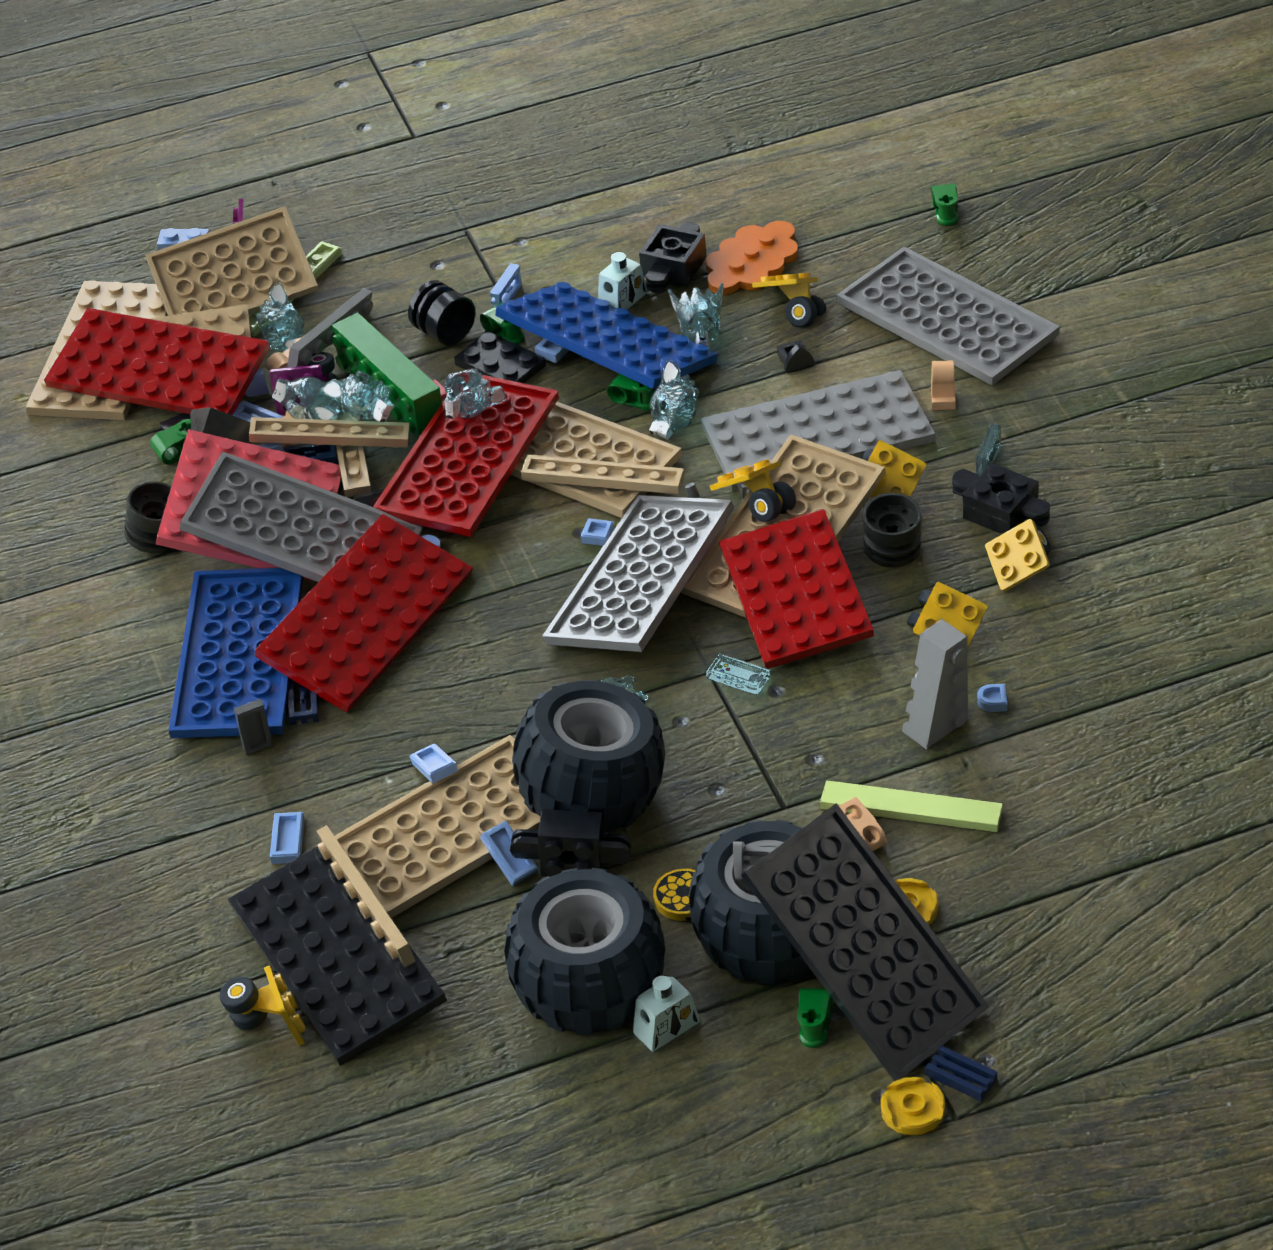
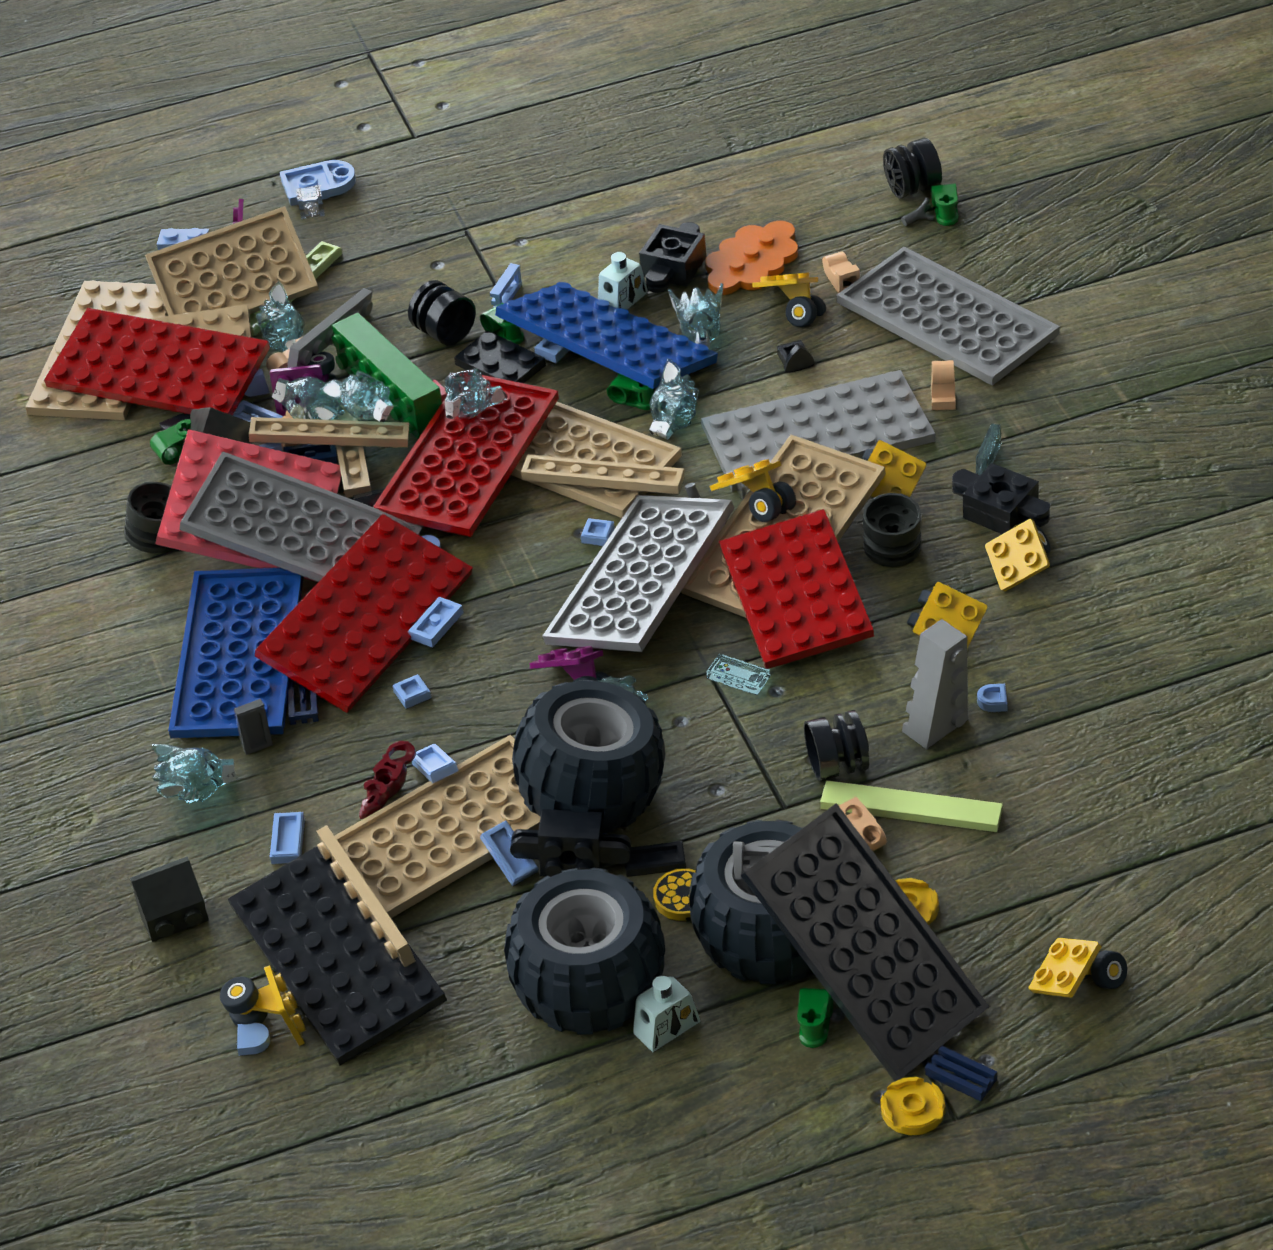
none -> pearl dark grey slope [130,857,209,942]
none -> clear light blue piece [152,744,237,803]
none -> light blue tile [237,1023,270,1056]
none -> light blue plate [280,160,356,206]
none -> clear plate [296,185,325,219]
none -> dark red animal [359,741,416,819]
none -> light blue tile [393,674,431,709]
none -> light blue plate [408,597,463,648]
none -> magenta plate [529,646,614,684]
none -> black tile [625,841,686,877]
none -> black wheel [804,710,870,781]
none -> light nougat leg [822,251,860,293]
none -> black wheel [883,137,942,199]
none -> dark grey bar [901,198,934,226]
none -> yellow plate [1029,938,1127,998]

